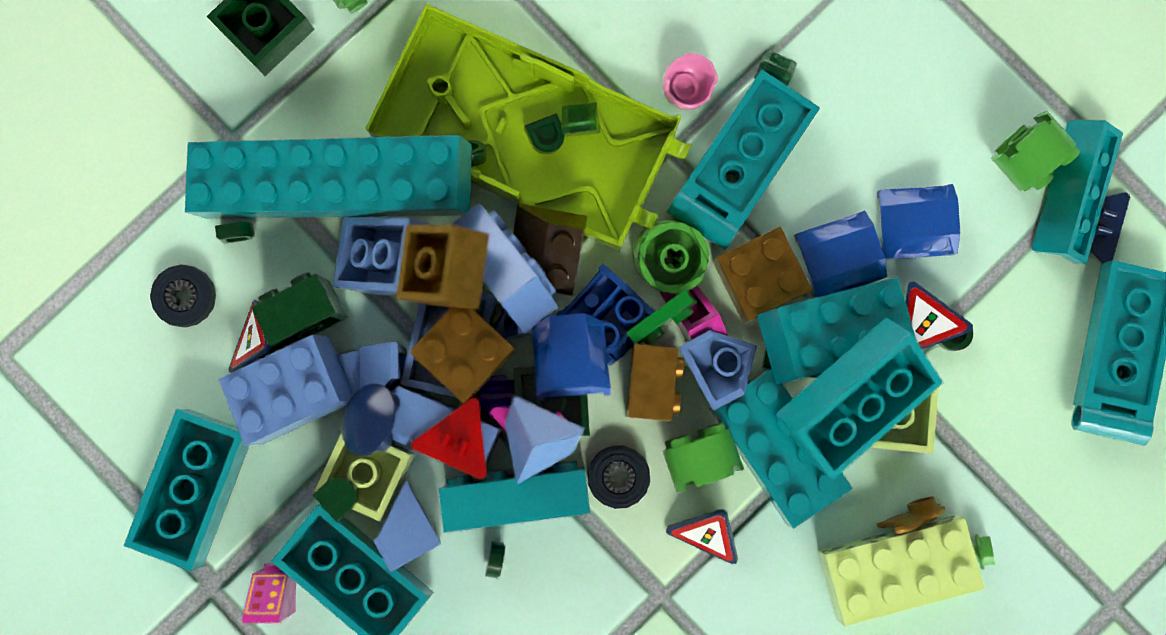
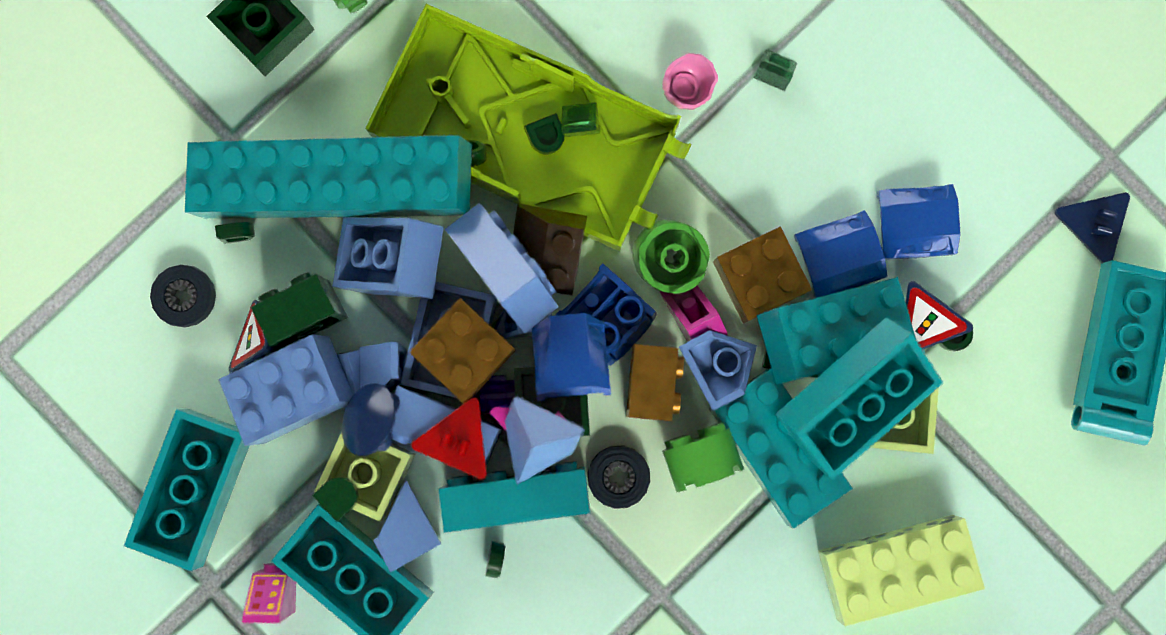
pearl gold brick [396,225,490,309] -> none
green plate [626,290,697,345] -> none
teal hinge [666,70,820,251] -> none
piece [666,509,738,564] -> none
pearl gold plate [877,496,946,534] -> none
bright green plate [972,534,995,569] -> none
bright green brick [991,111,1080,191] -> none
teal panel [1032,120,1123,265] -> none

